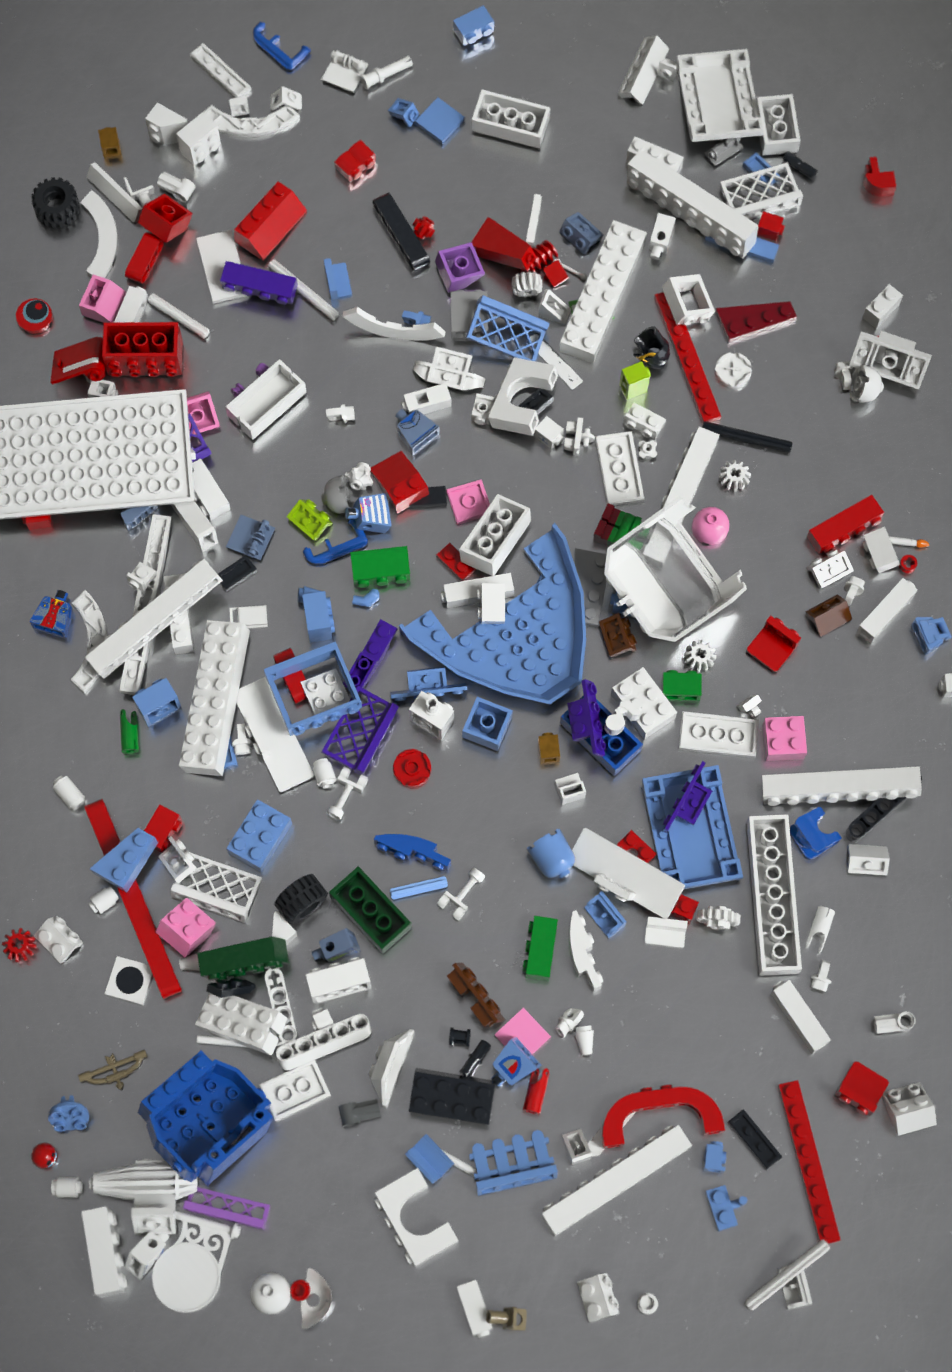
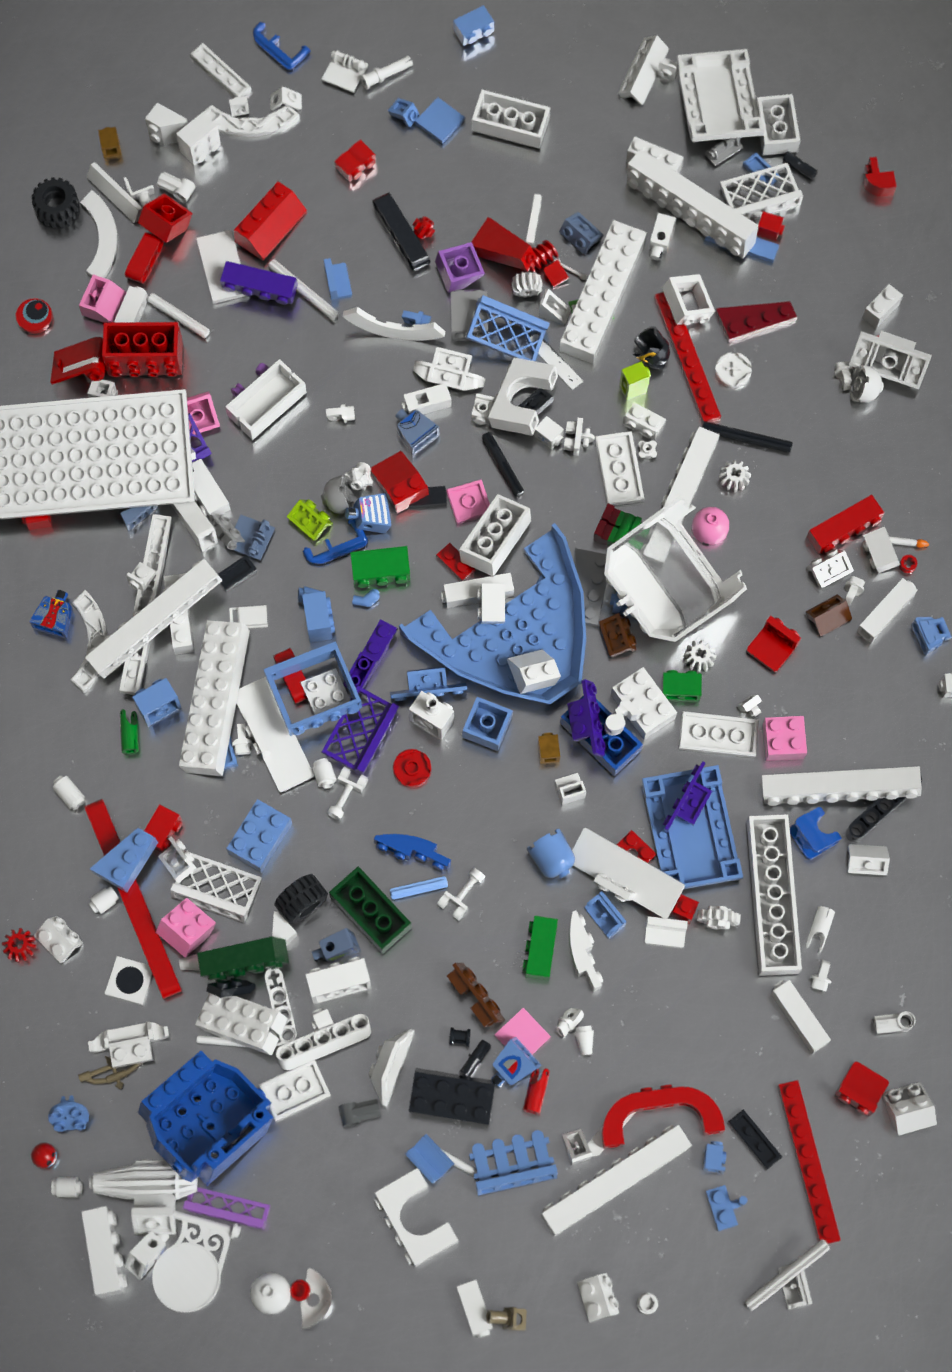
none -> white plate [88,1022,169,1069]
none -> light grey hinge [211,515,245,550]
none -> black axle [482,432,524,497]
none -> white slope [507,650,561,694]

